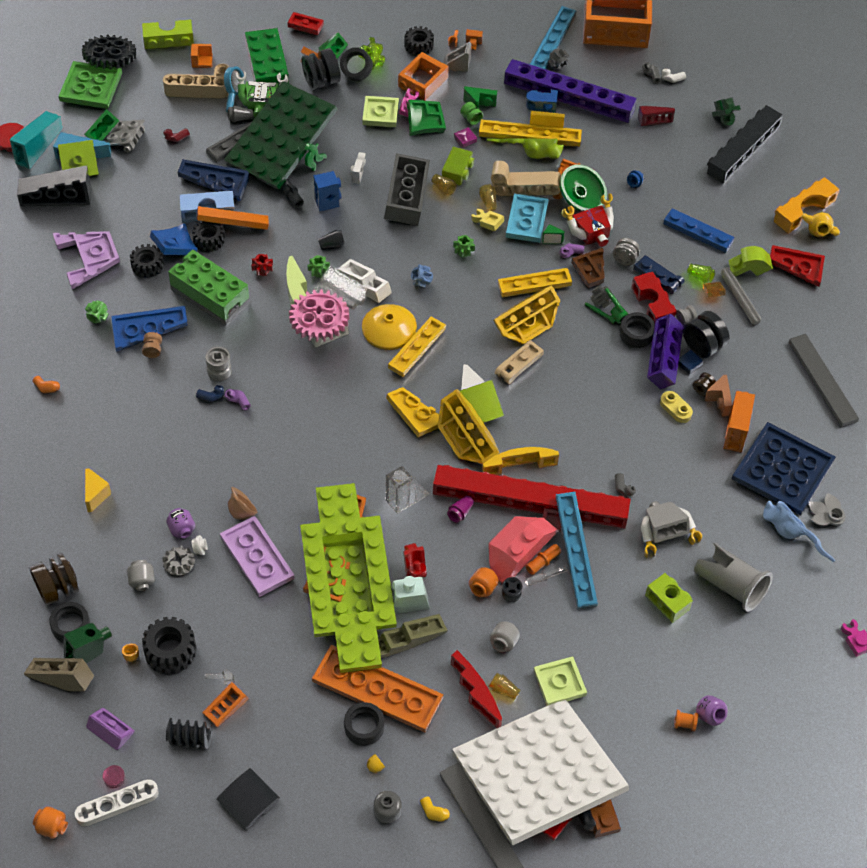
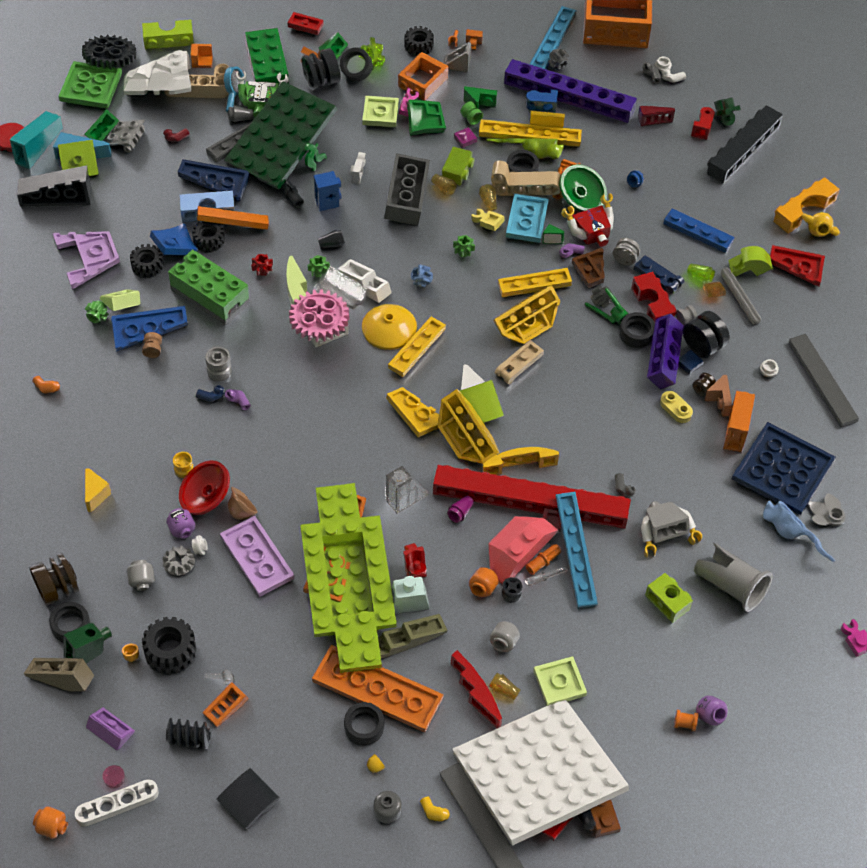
none -> yellowish green slope [100,289,140,311]
none -> white wedge [124,50,191,95]
none -> yellow wheel [173,451,194,478]
none -> red dish [179,460,230,515]
none -> black tyre [507,150,539,172]
none -> white plate [655,56,672,71]
none -> red leg [691,107,715,140]
none -> white plate [760,359,779,377]

